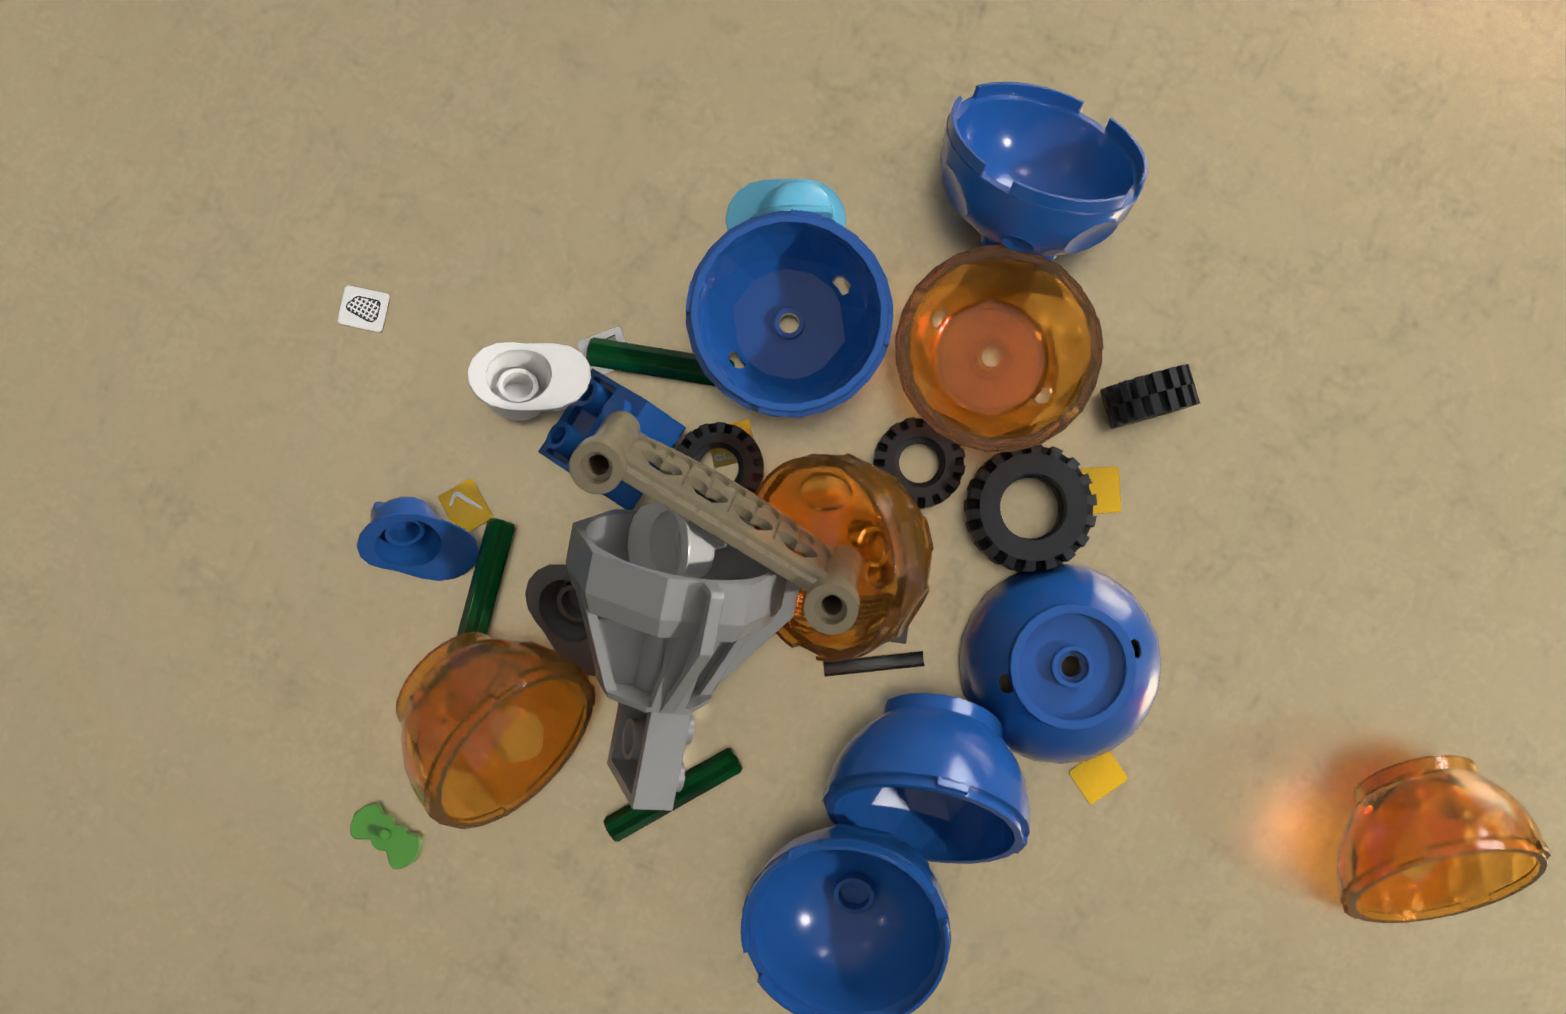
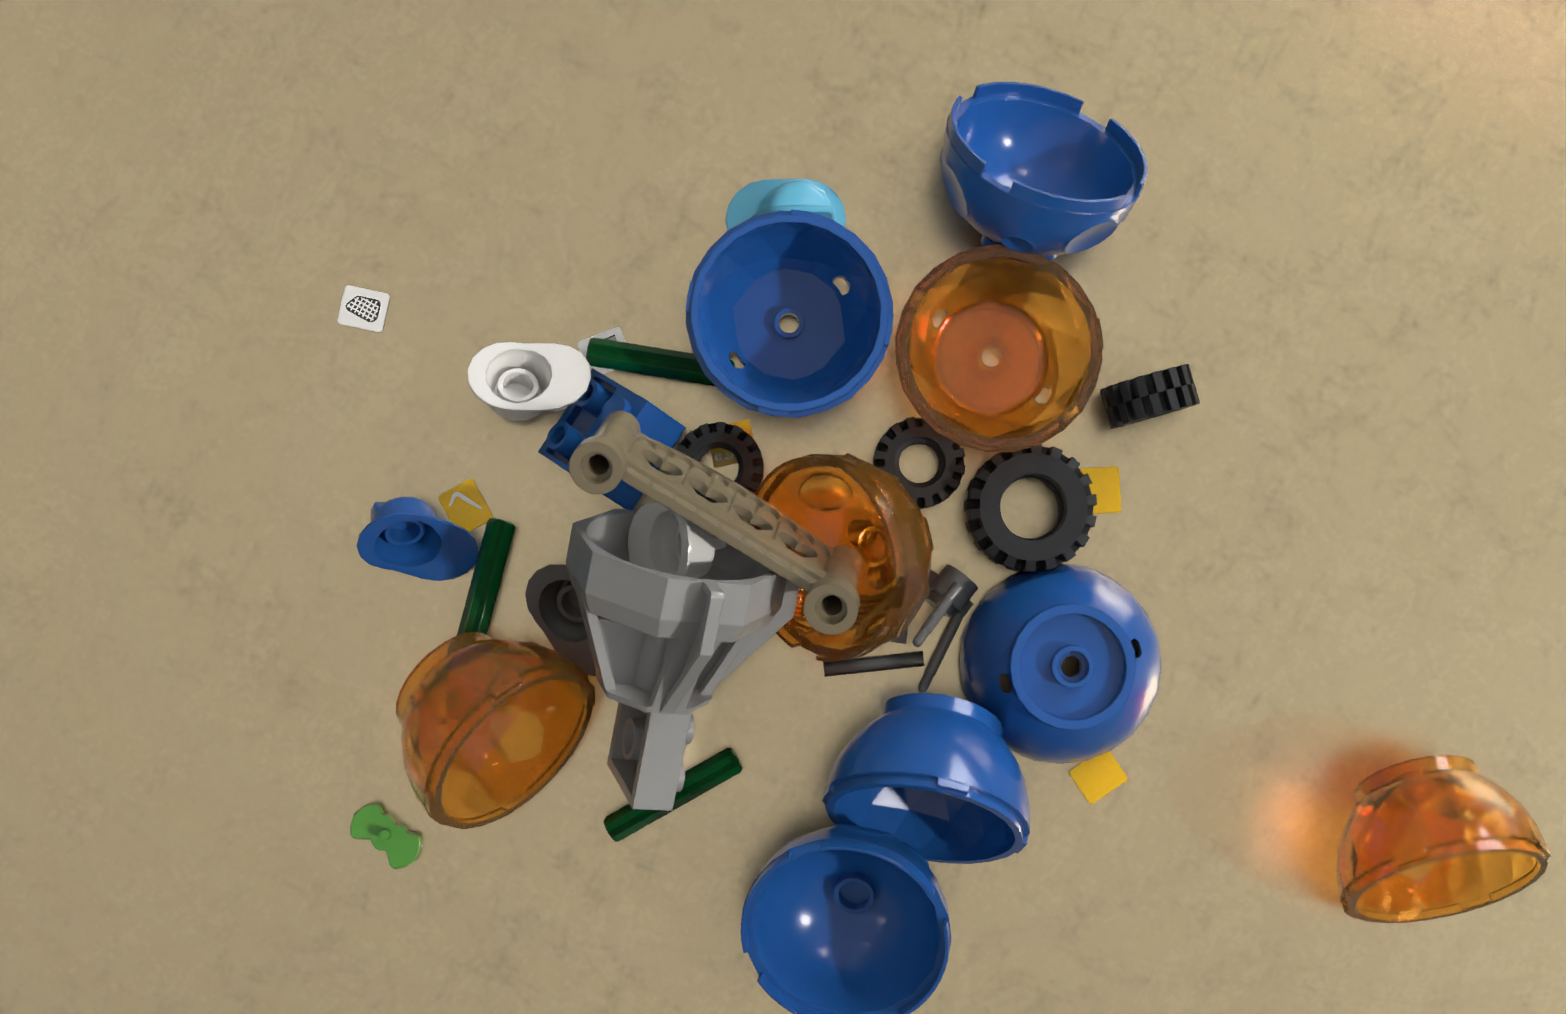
none -> dark grey plant [865,564,978,692]

